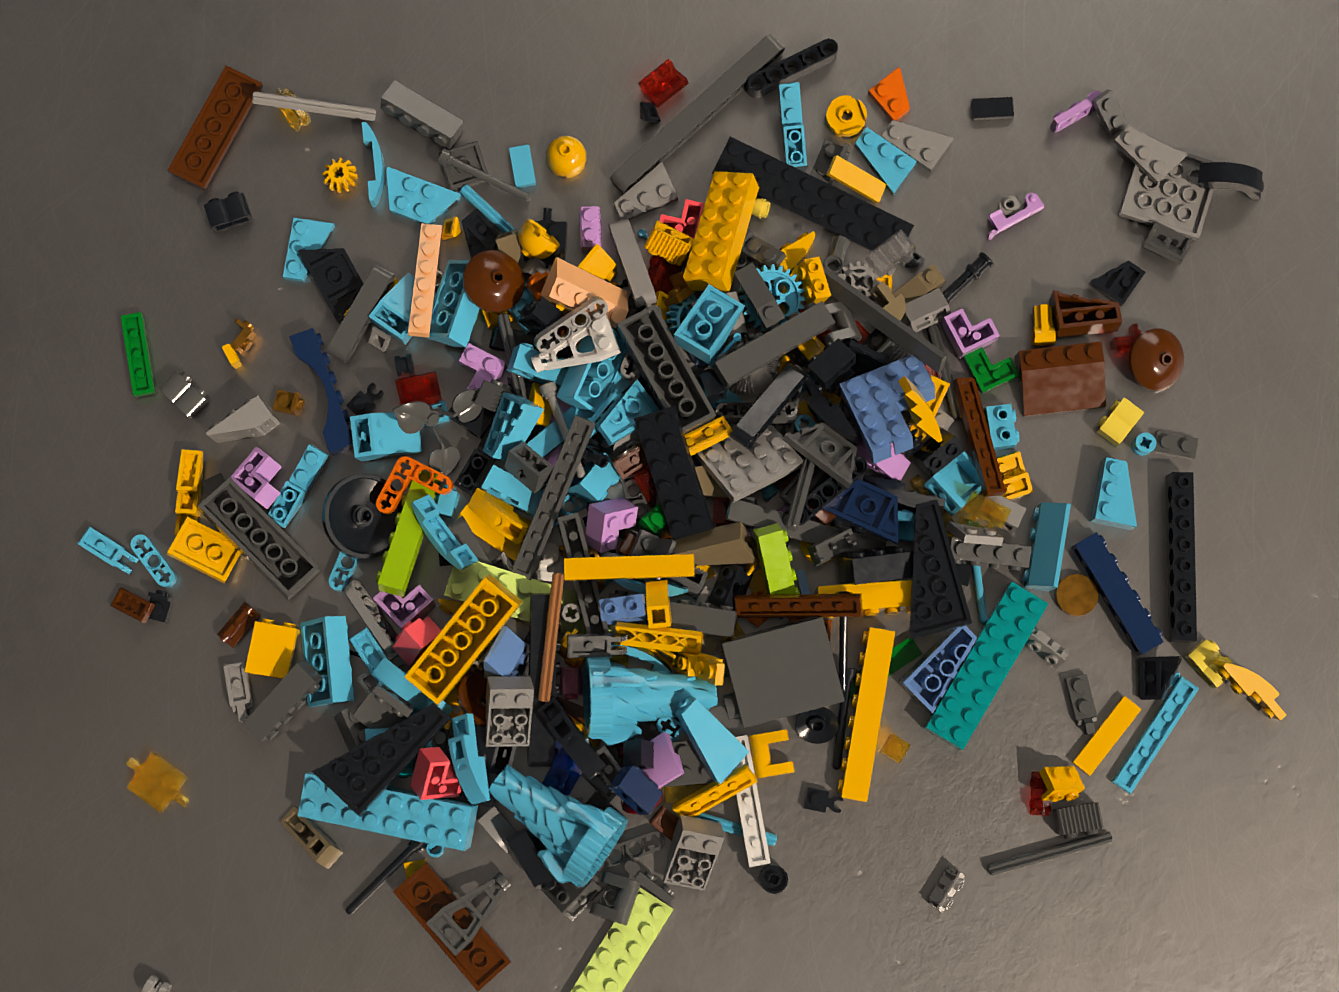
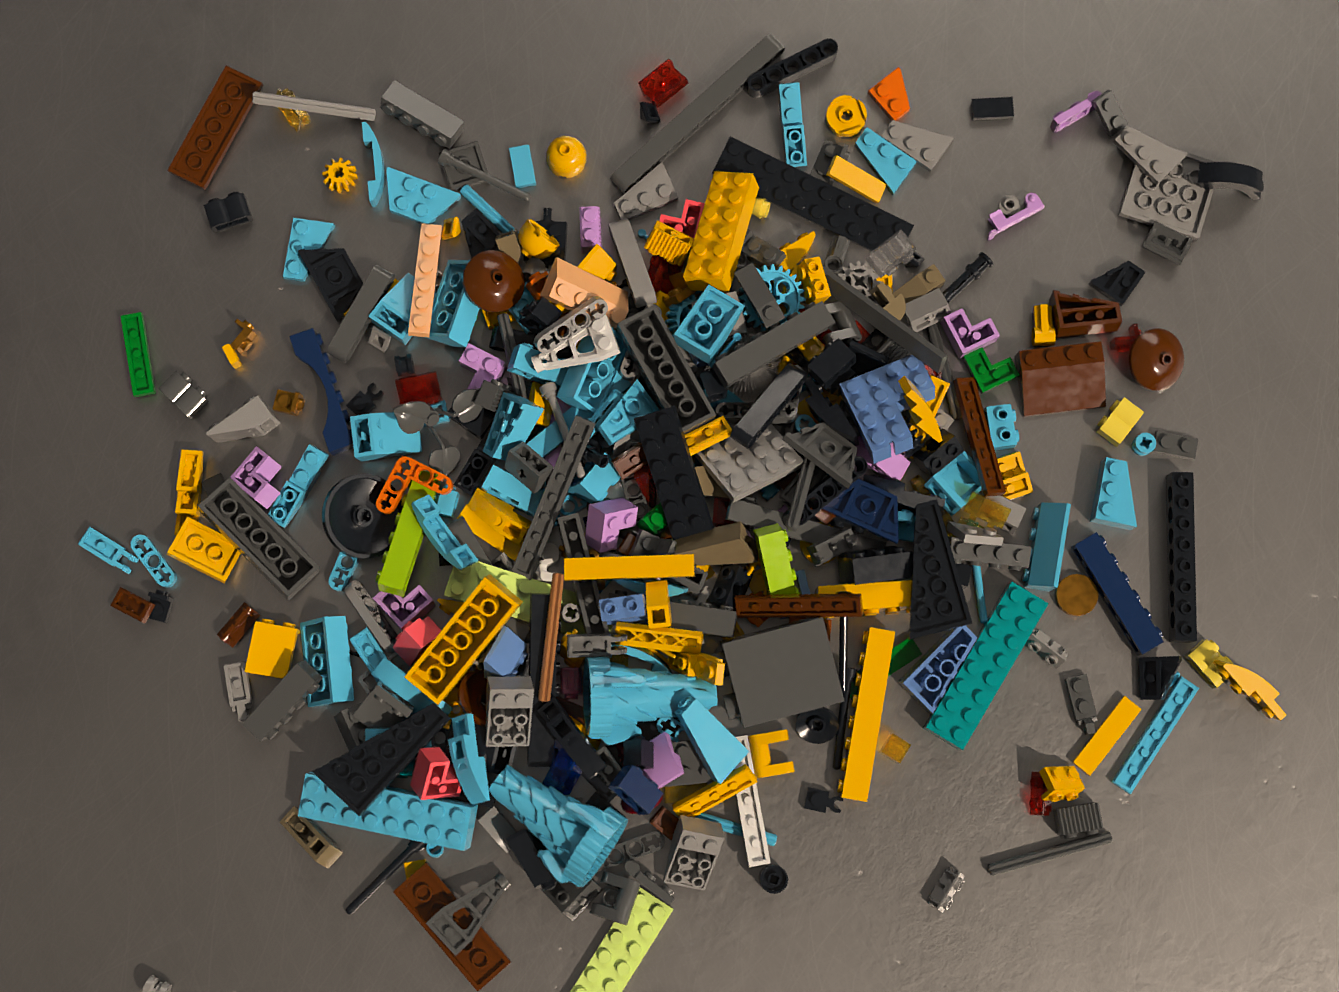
clear yellow plate [126,752,190,813] -> none

